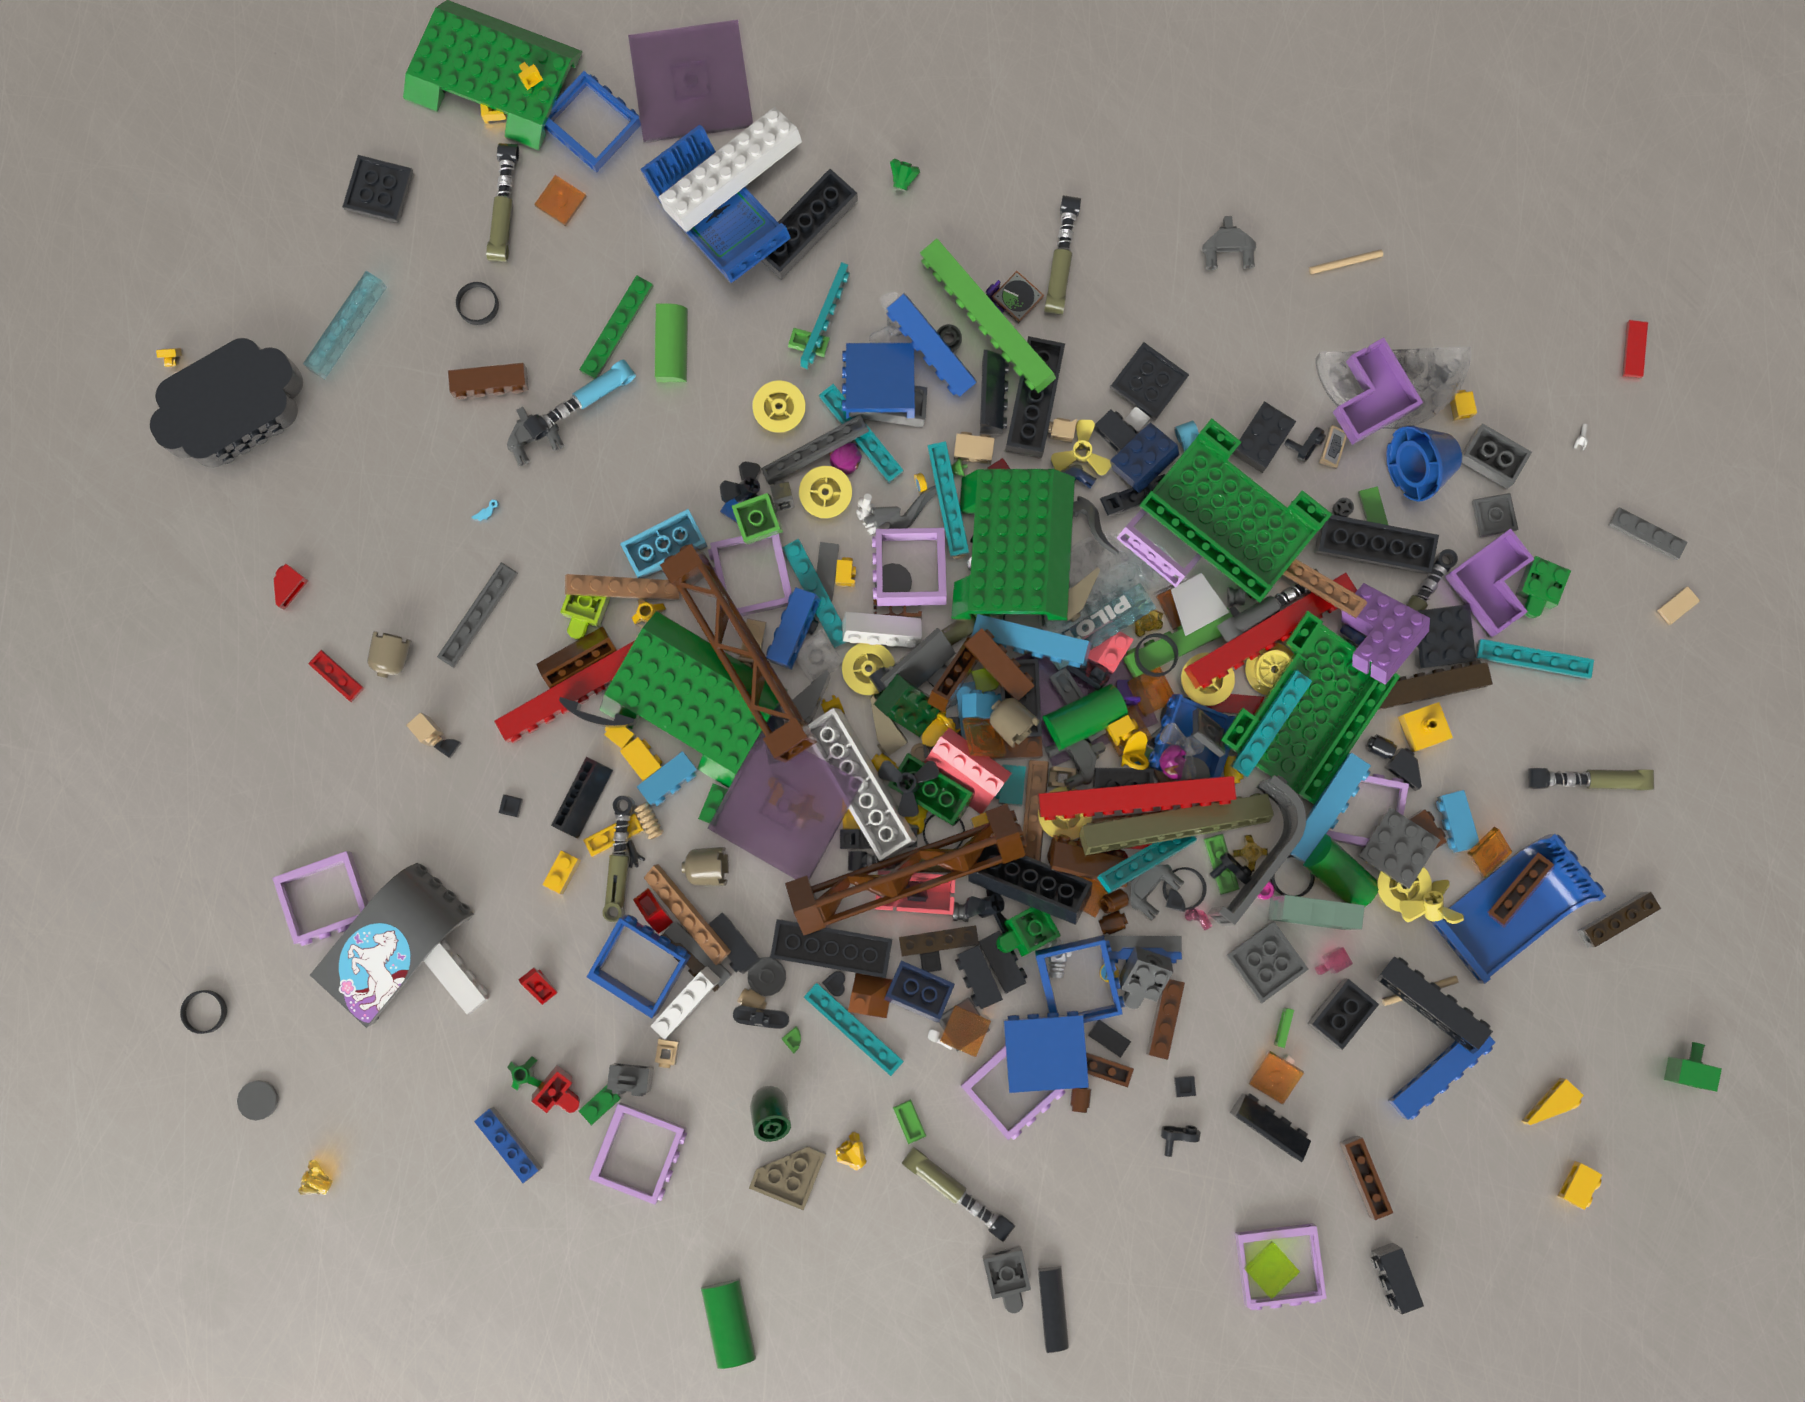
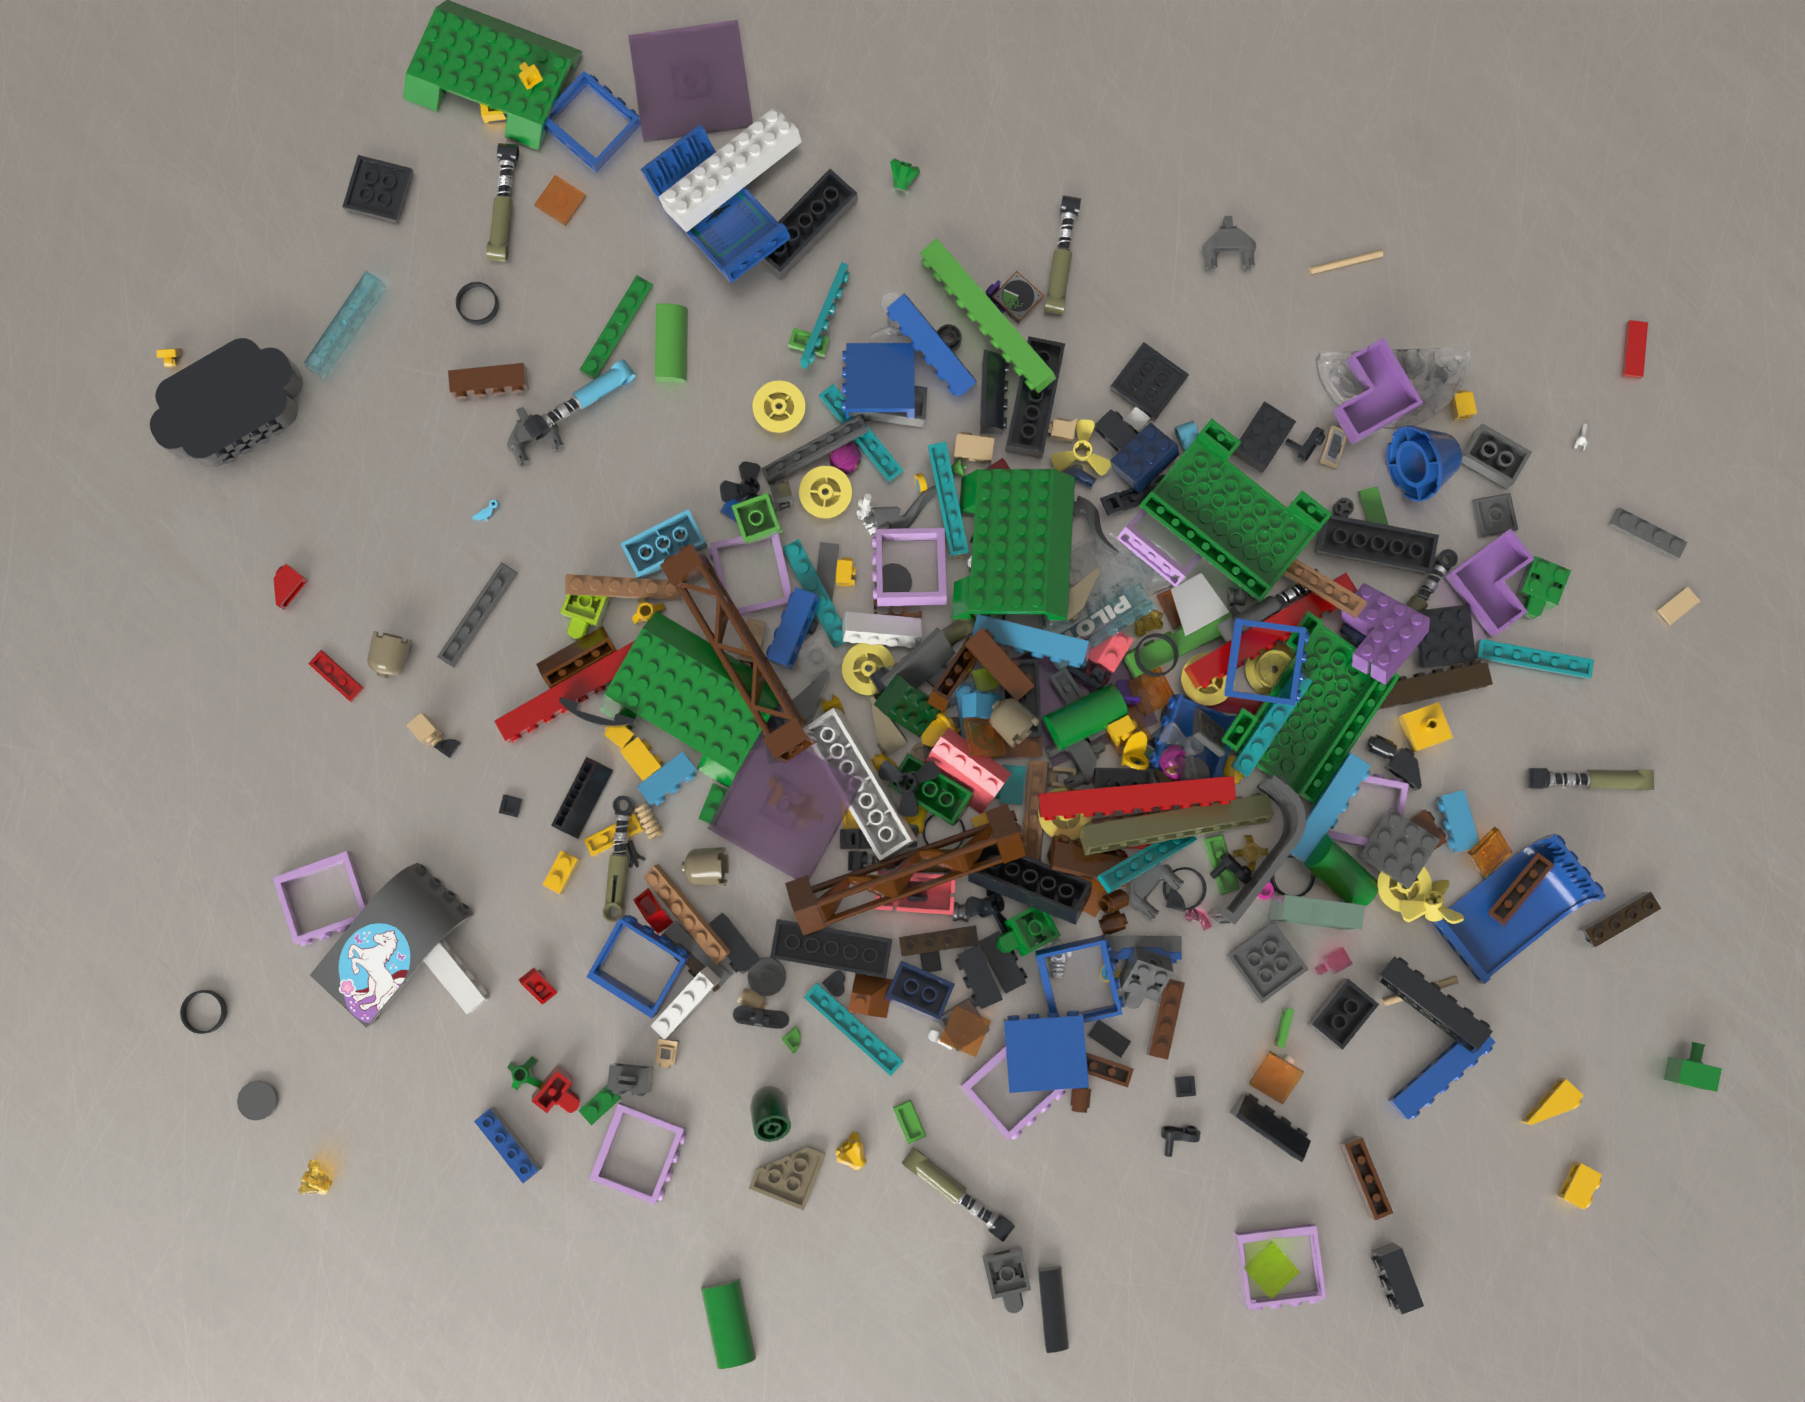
none -> blue window [1224,618,1309,706]

